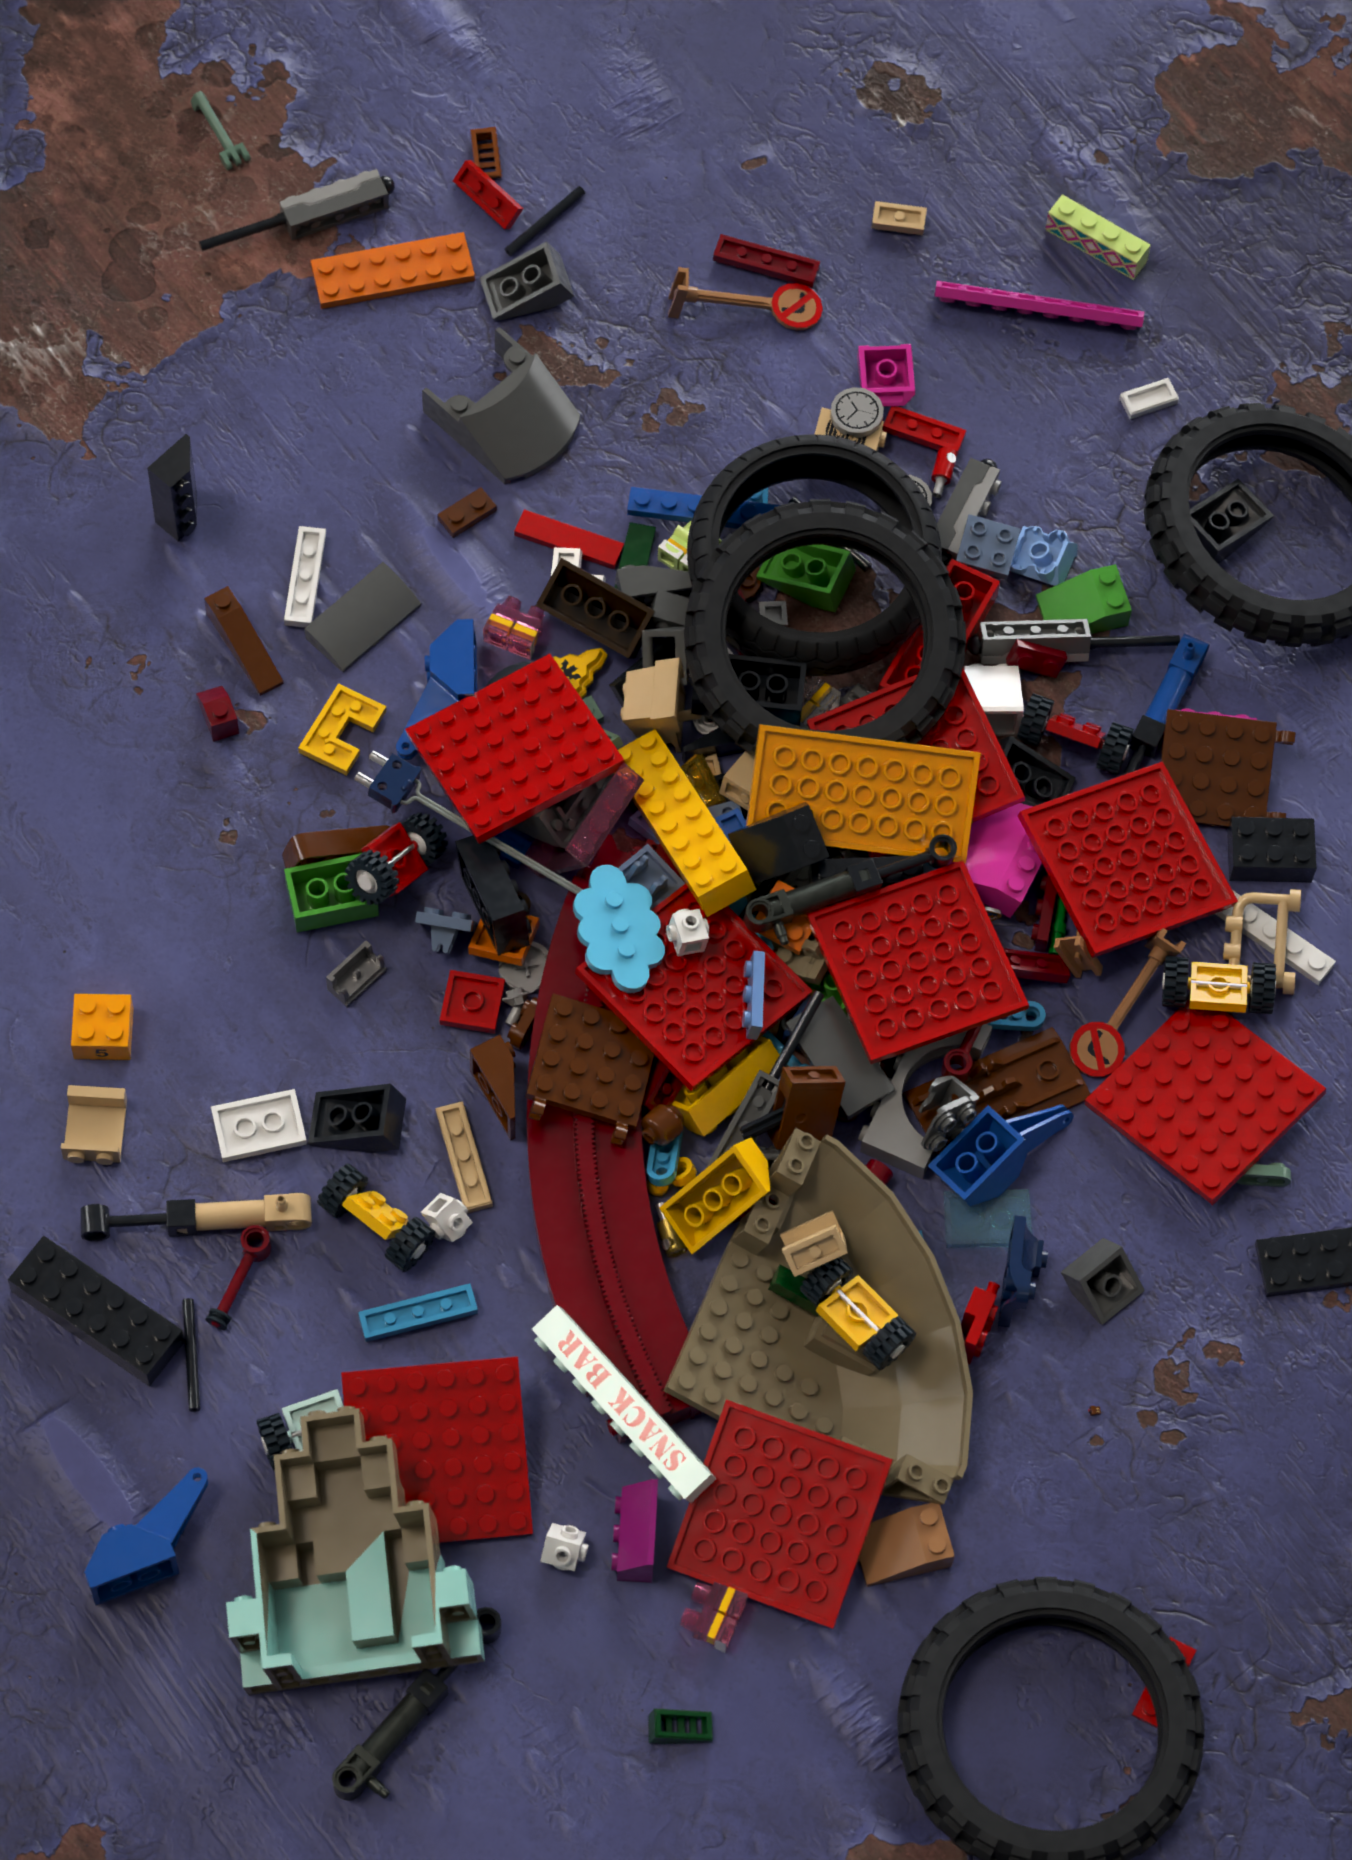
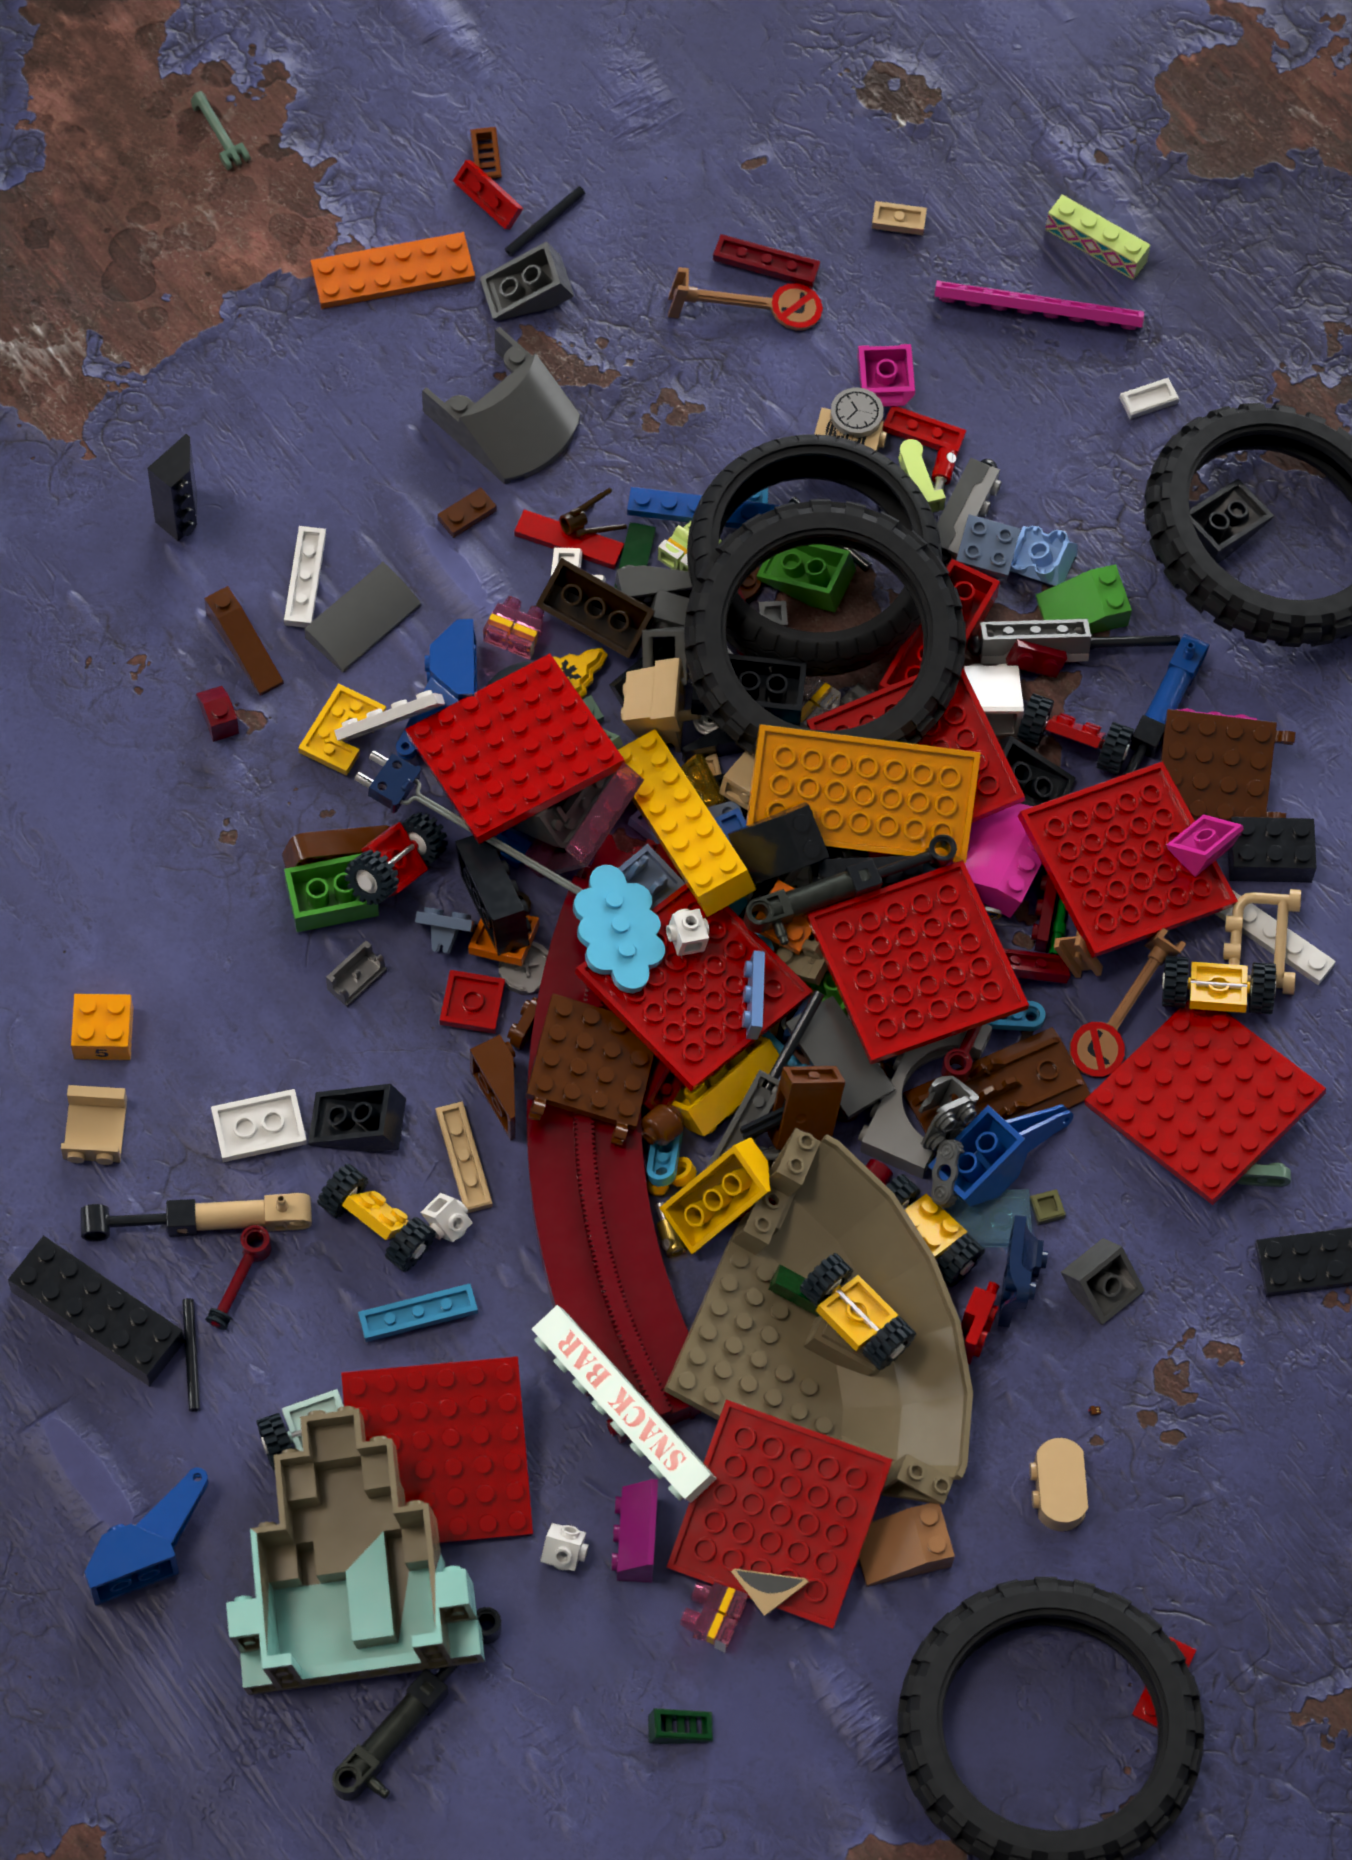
piece [199,169,395,251] -> none
light grey plate [502,987,529,1026] -> none
tan panel [780,1210,848,1277] -> none
none -> white plate [334,690,445,742]
none -> dark brown plant [559,488,627,538]
none -> tile [731,1569,809,1616]
none -> plate [886,1174,985,1287]
none -> yellowish green leg [899,439,946,512]
none -> dark grey piece [931,1139,964,1208]
none -> olive tile [1029,1189,1066,1225]
none -> tan brick [1029,1438,1088,1531]
none -> dark pink slope [1167,815,1244,877]

